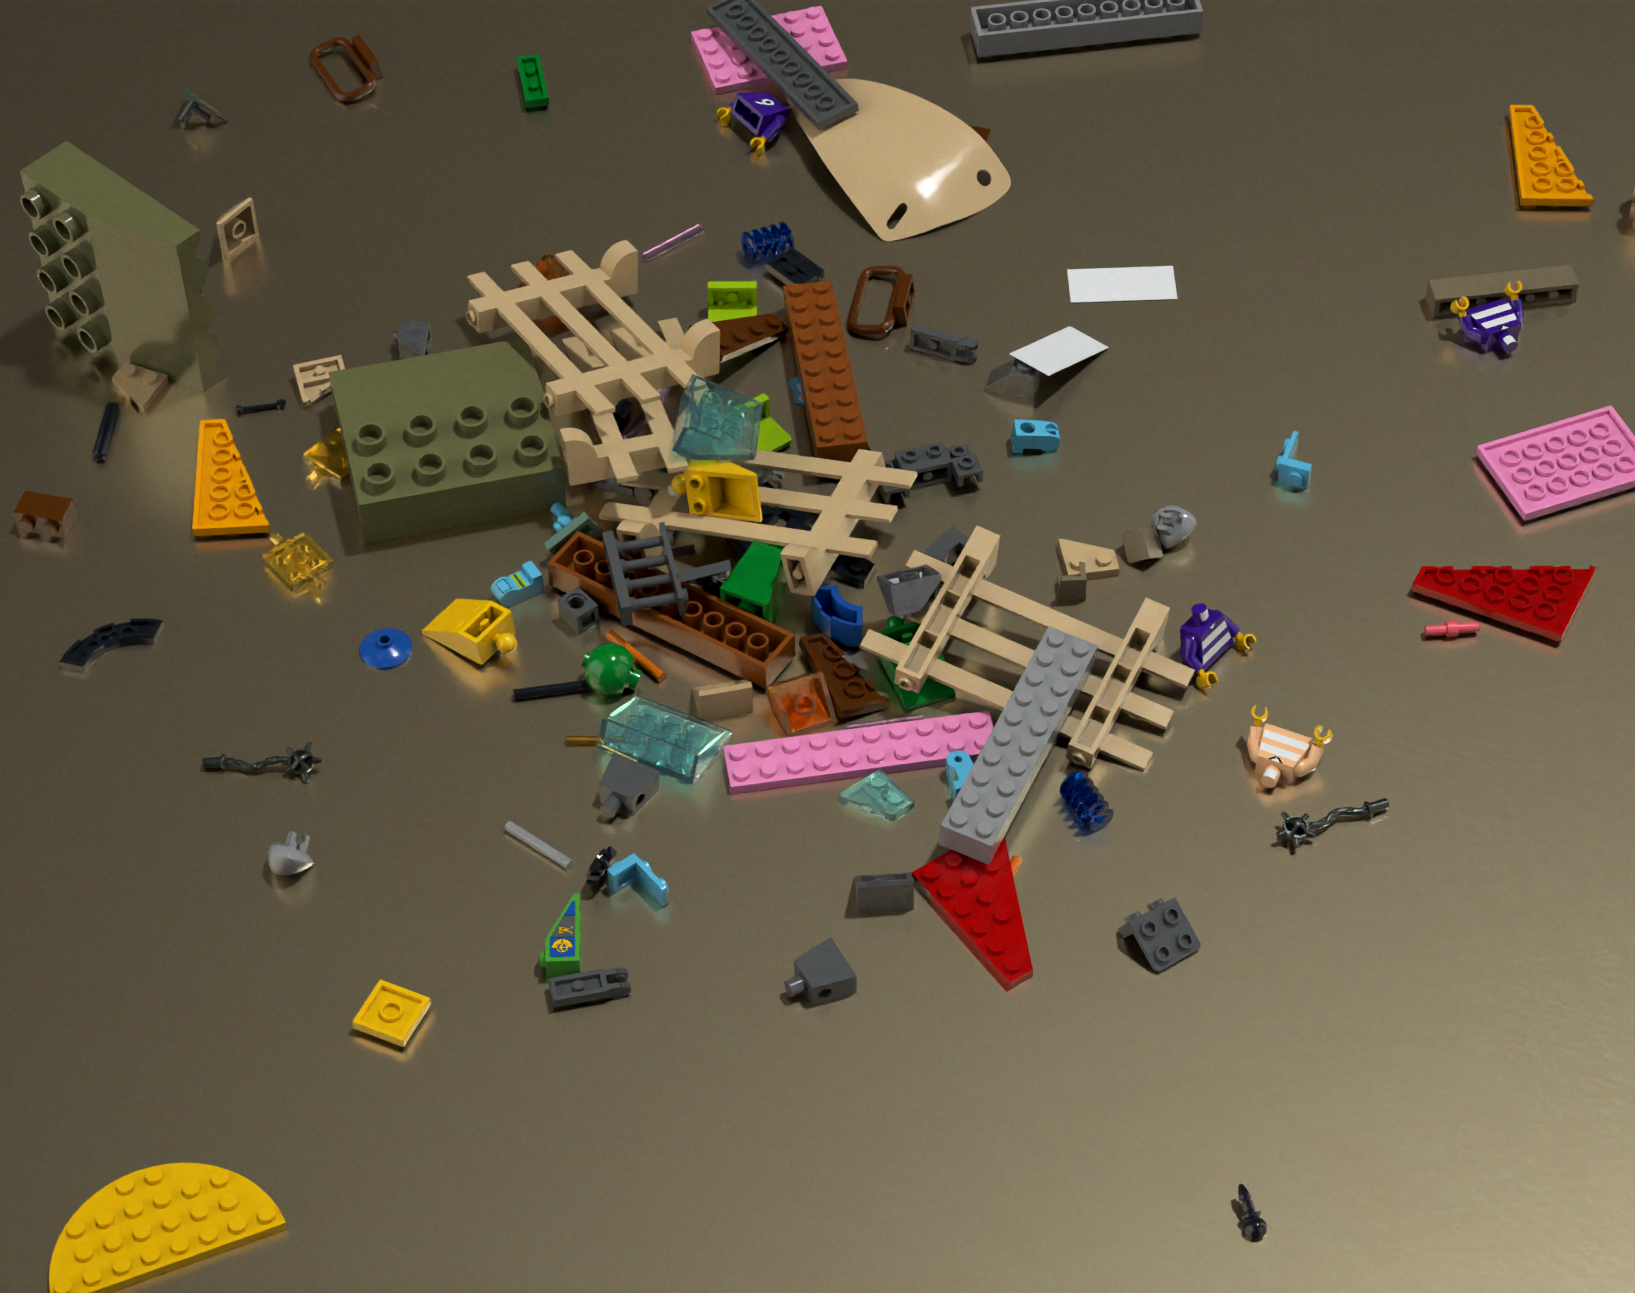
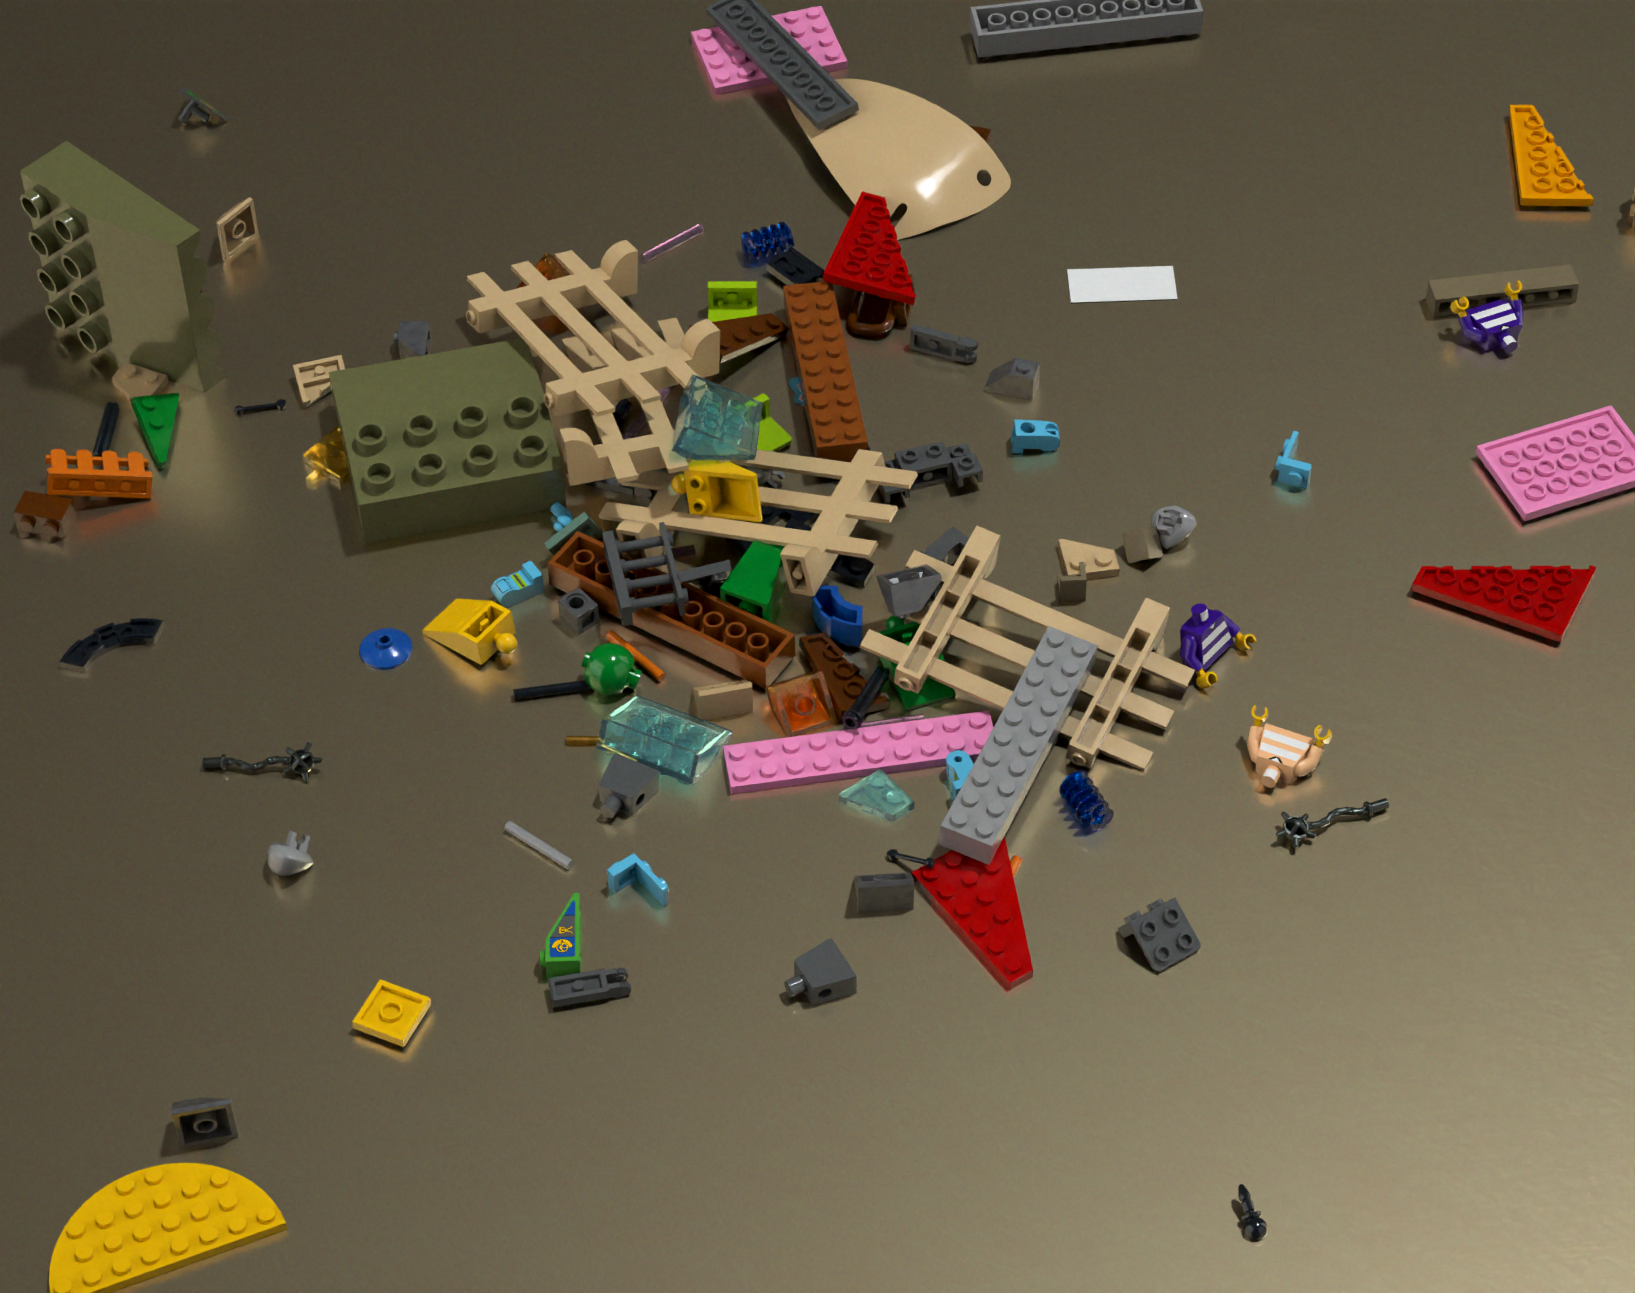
light orange wing [192,419,271,536] -> none
clear yellow plate [262,531,335,592] -> none
reddish brown bar [309,34,383,102] -> none
green plate [517,54,549,108] -> none
black gear [586,846,617,887] -> none
dark purple torso [716,92,790,156] -> none
white sticker [1009,326,1109,376] -> none
coral bar [1424,621,1479,637] -> none
none -> orange fence [45,449,153,498]
none -> green wing [131,393,180,469]
none -> flat silver slope [171,1097,239,1148]
none -> red wing [822,191,916,305]
none -> black axle [843,666,890,729]
none -> black hinge [887,849,935,869]

